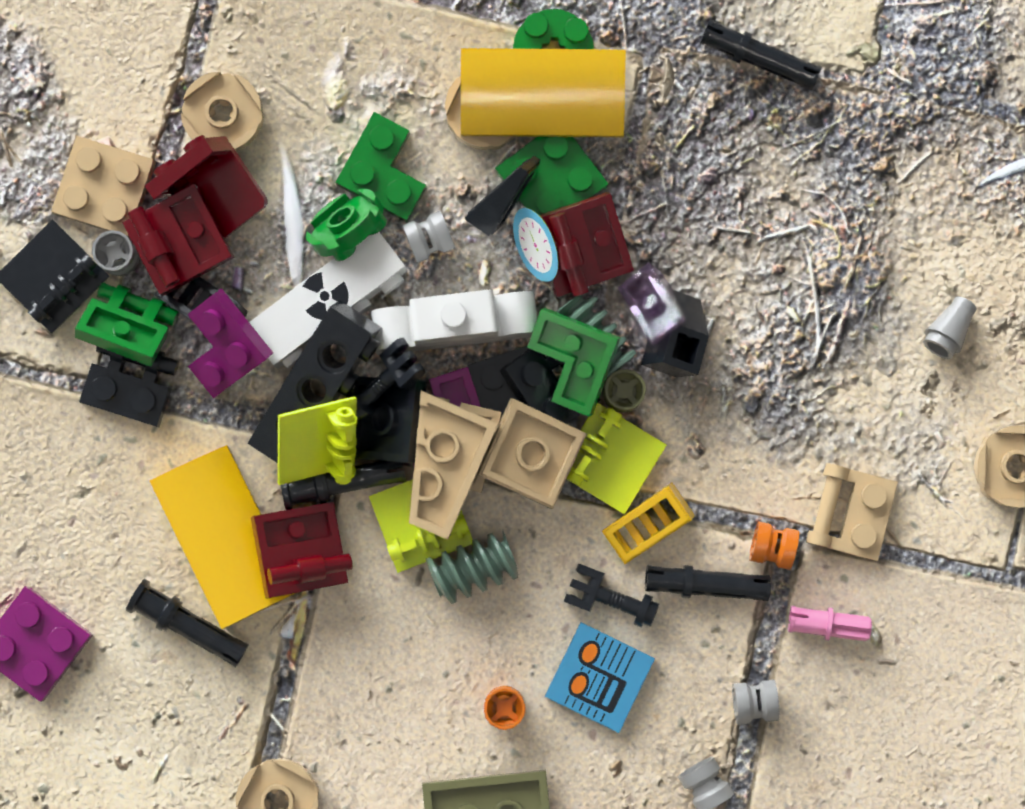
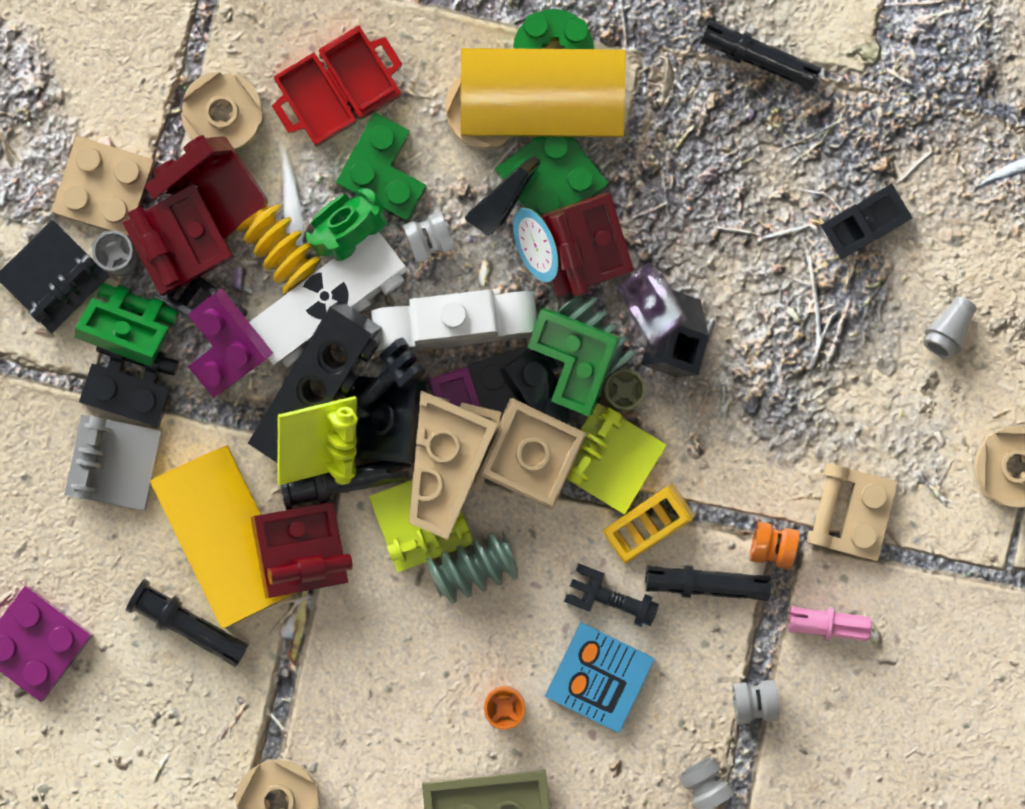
none -> light grey hinge [64,415,162,511]
none -> yellow piece [236,204,322,295]
none -> red piece [272,25,402,147]
none -> black slope [820,183,913,260]

